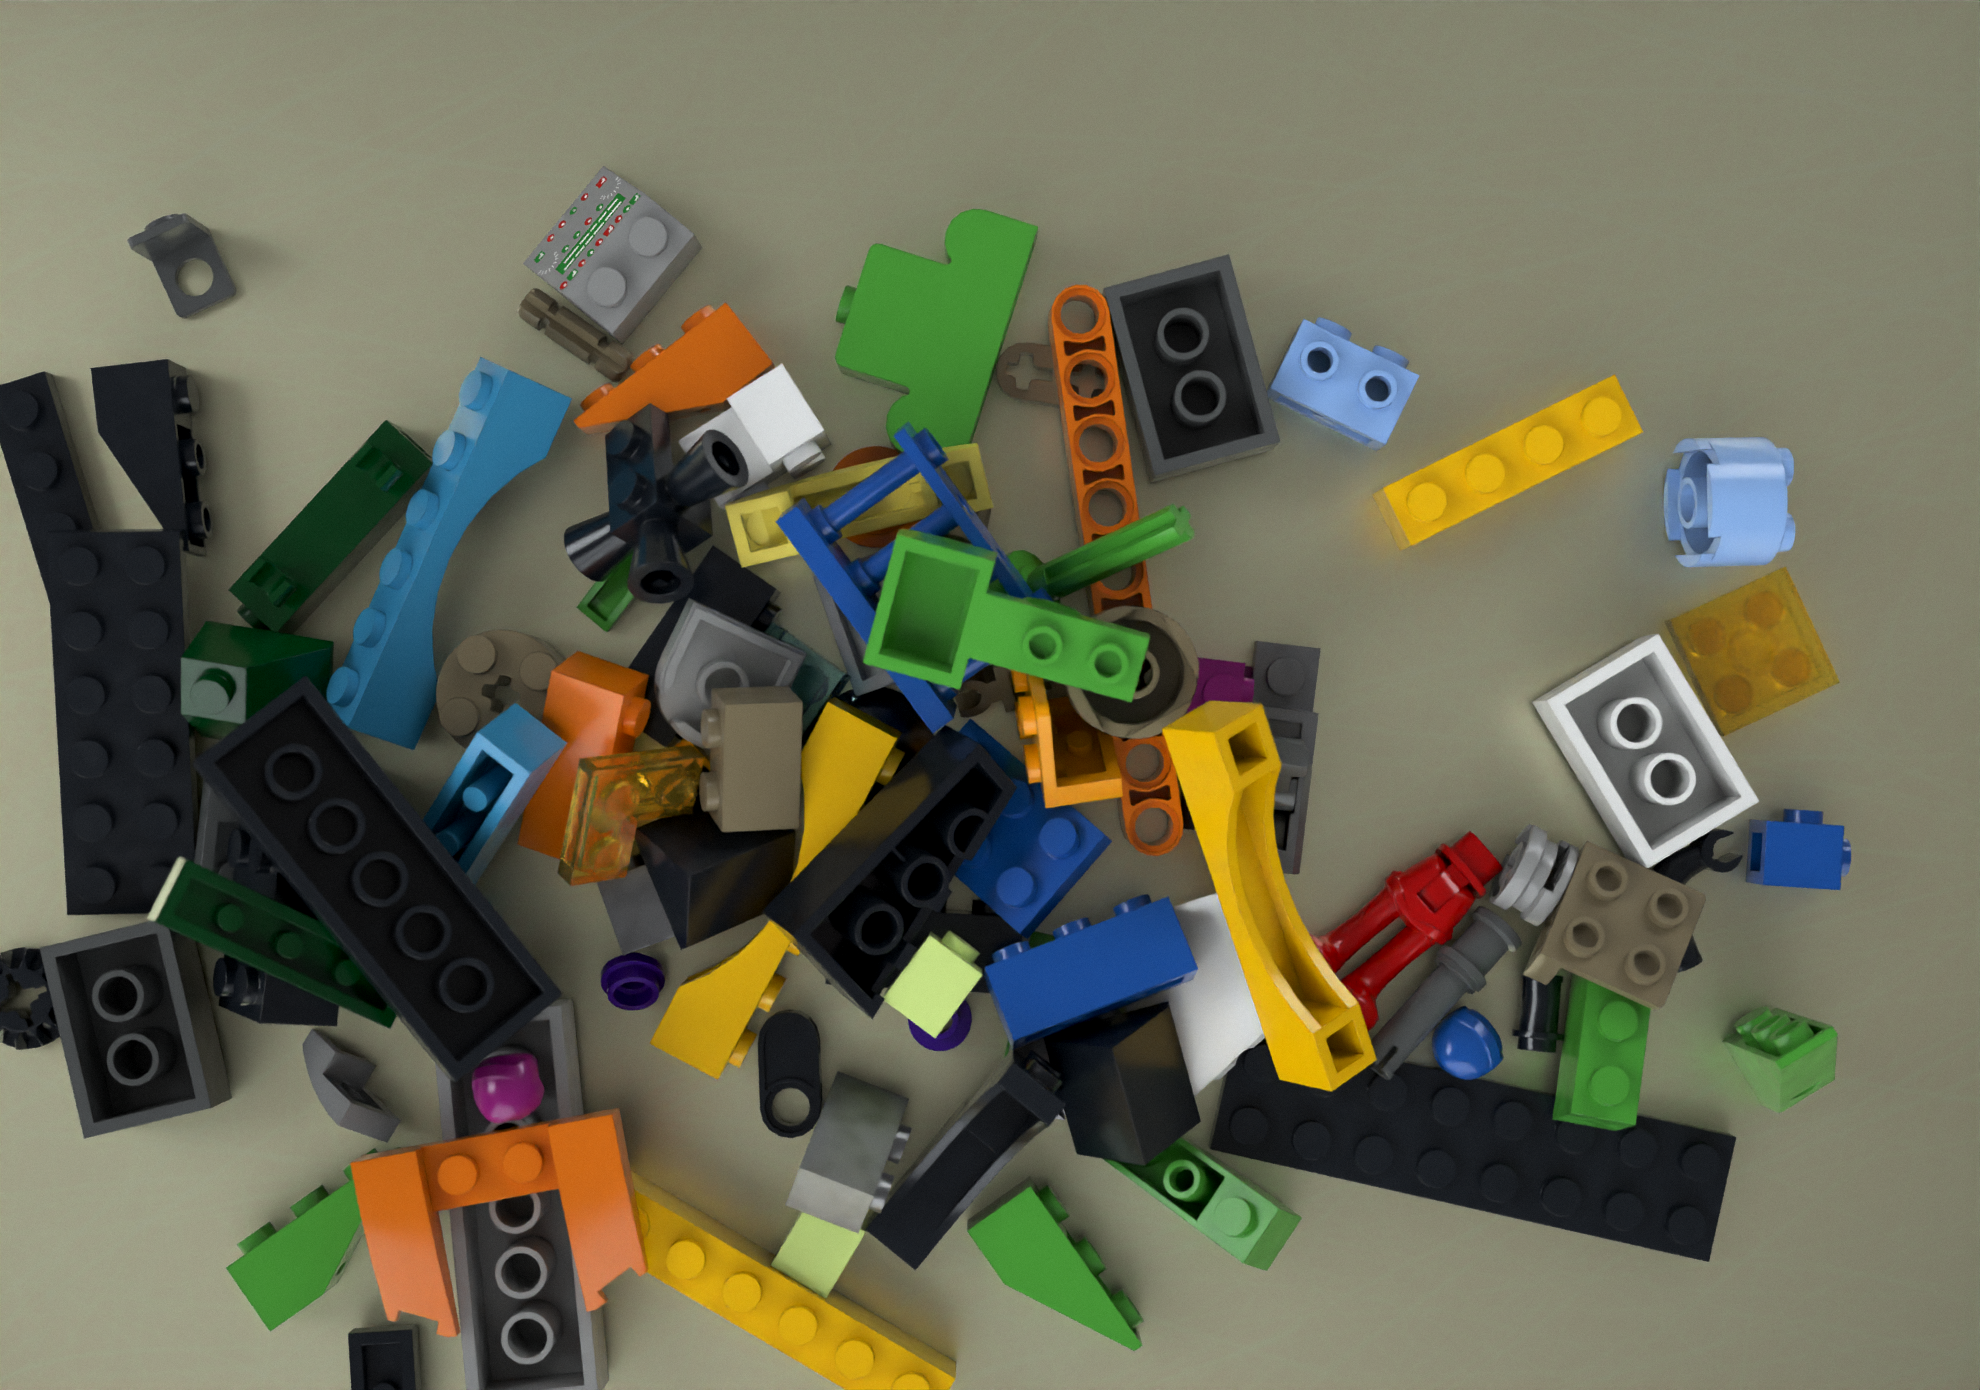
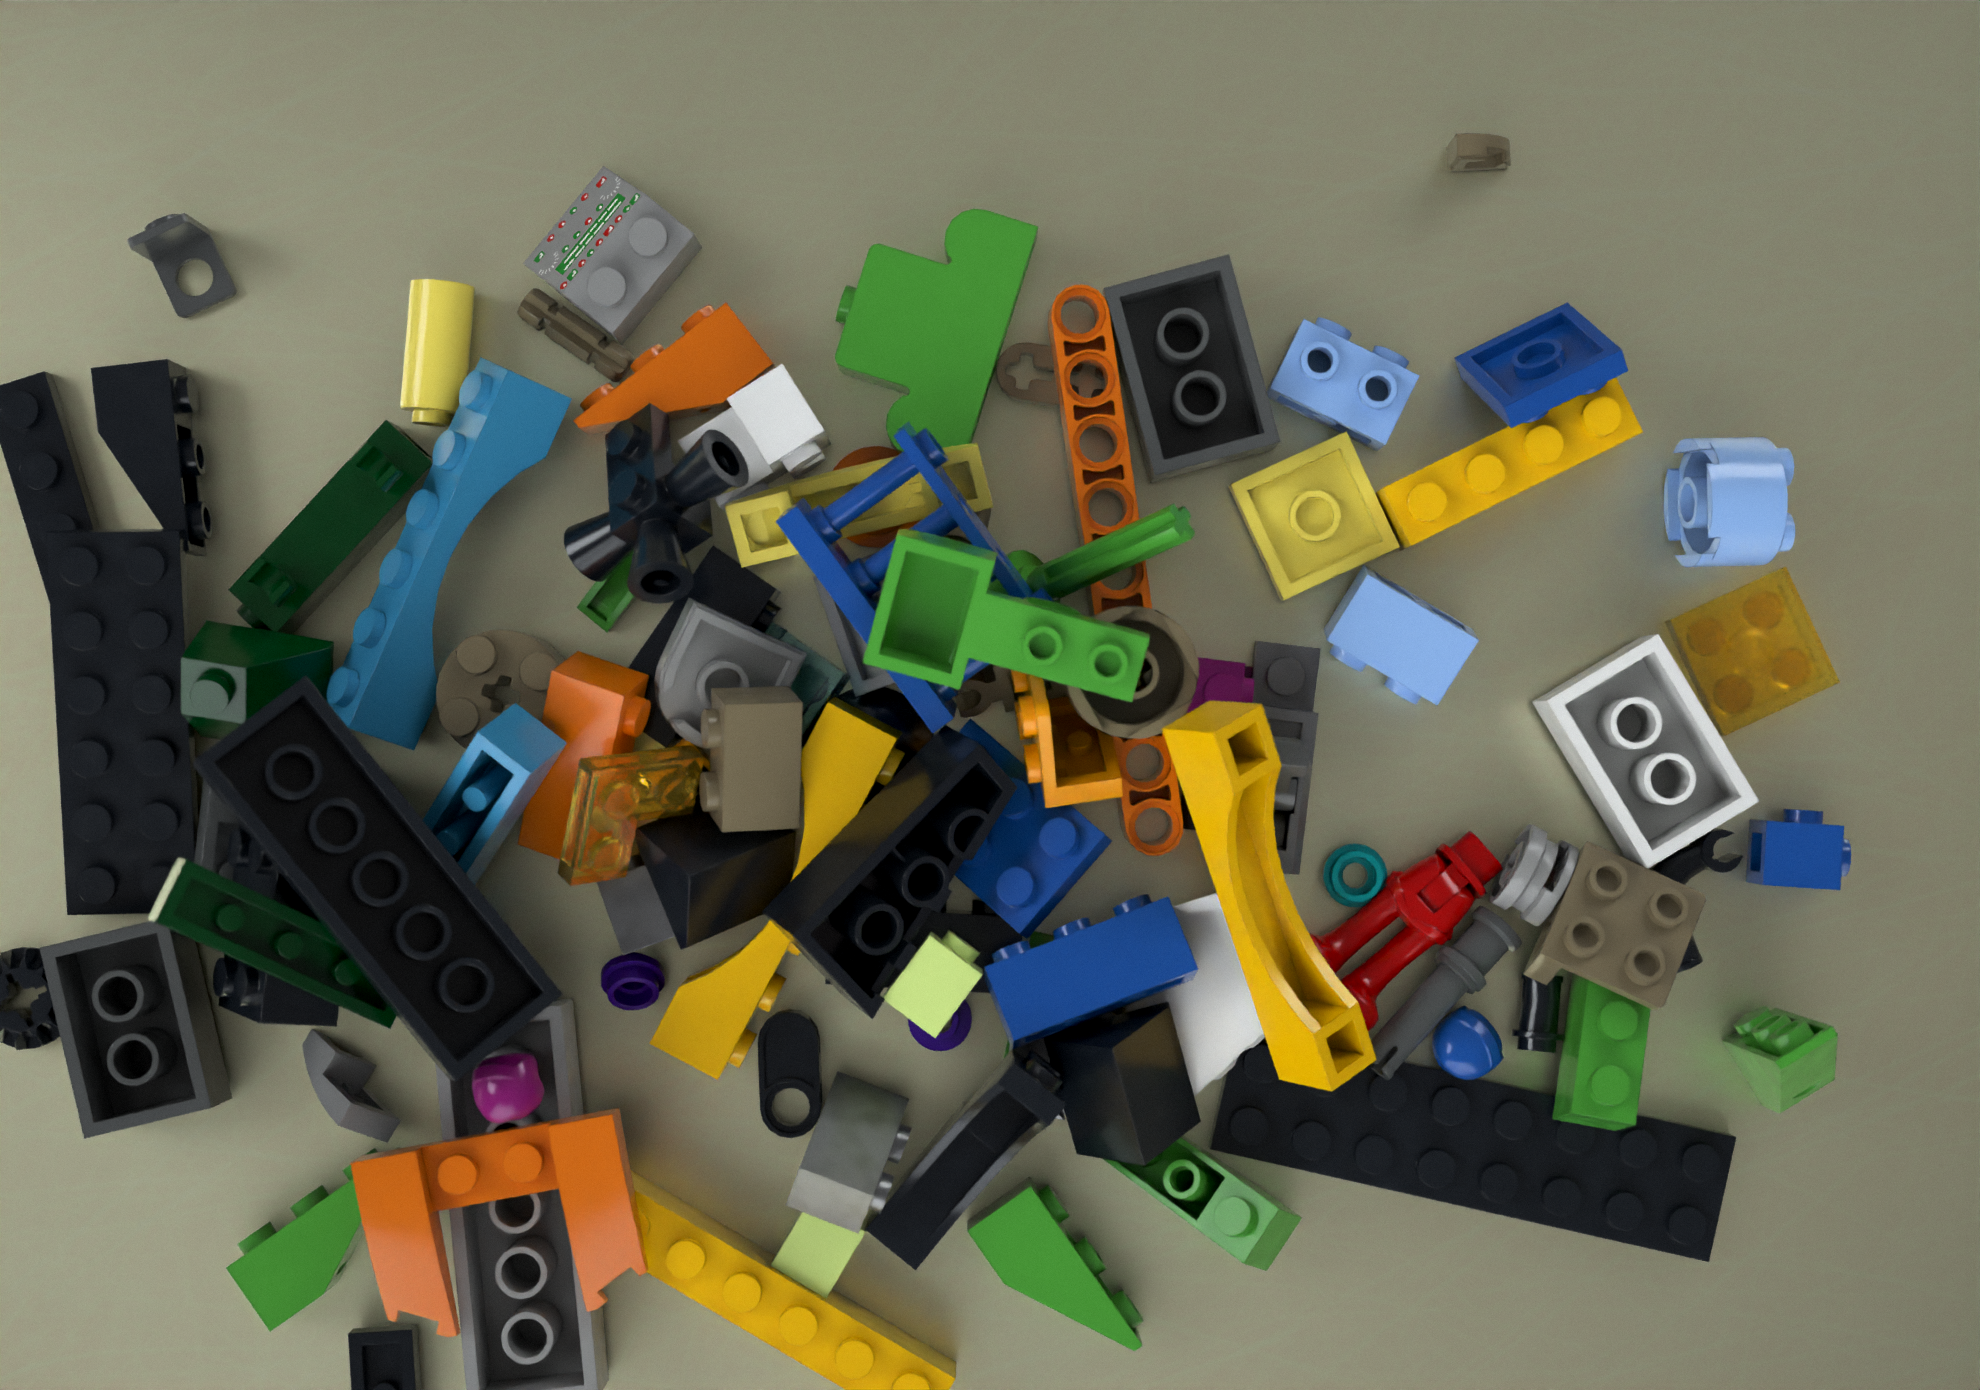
none -> light yellow brick [400,279,475,427]
none -> light yellow plate [1228,431,1400,601]
none -> teal plate [1322,844,1387,908]
none -> light blue brick [1324,565,1479,706]
none -> dark tan tile [1446,133,1511,172]
none -> blue plate [1454,302,1628,428]

